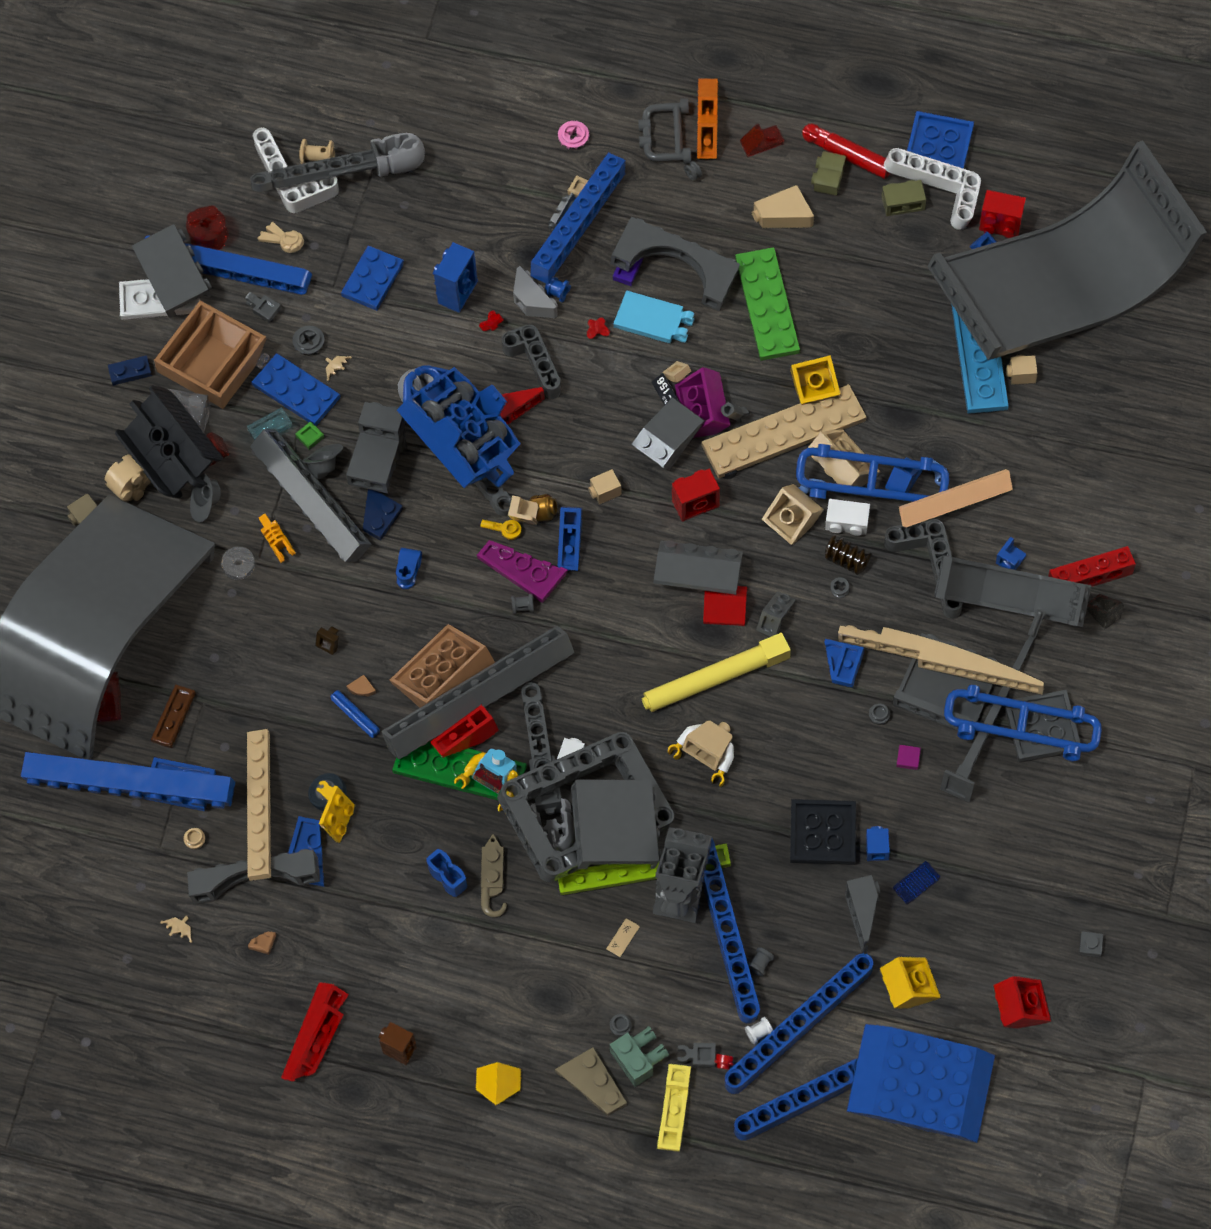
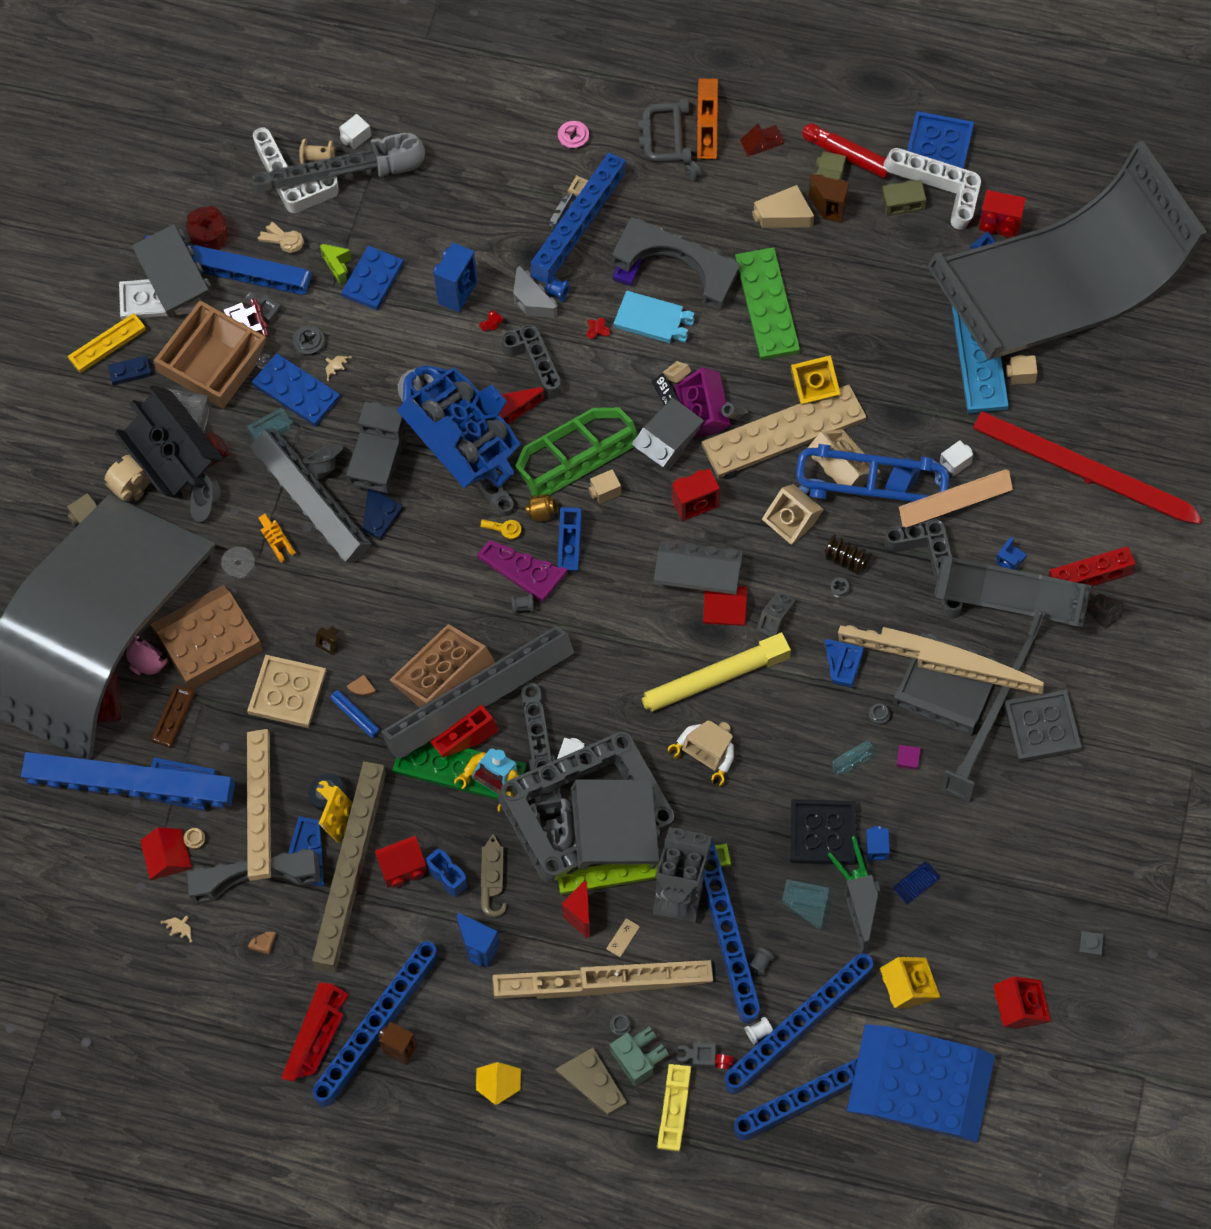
bright green tile [295,421,324,450] -> none
blue piece [396,548,422,589] -> none
tan panel [508,495,539,526] -> none
white brick [825,499,870,536] -> none
blue bar [944,685,1102,761] -> none
none -> yellow plate [68,313,146,374]
none -> bright pink cylinder [126,636,169,675]
none -> red slope [140,827,192,881]
none -> medium nougat slope [150,585,263,690]
none -> plate [224,298,269,338]
none -> tan plate [247,655,327,728]
none -> dark tan brick [312,761,386,973]
none -> blue beam [313,941,438,1107]
none -> lime slope [320,244,352,285]
none -> white brick [339,114,371,150]
none -> red slope [375,835,428,888]
none -> blue slope [457,913,500,967]
none -> tan slope [492,960,713,999]
none -> bright green plate [515,408,638,496]
none -> red slope [562,882,590,937]
none -> clear light blue wing [782,880,829,930]
none -> reddish brown slope [809,174,849,223]
none -> green plant [828,836,869,881]
none -> clear light blue plate [832,740,873,775]
none -> white brick [940,441,973,477]
none -> red piece [973,411,1202,524]

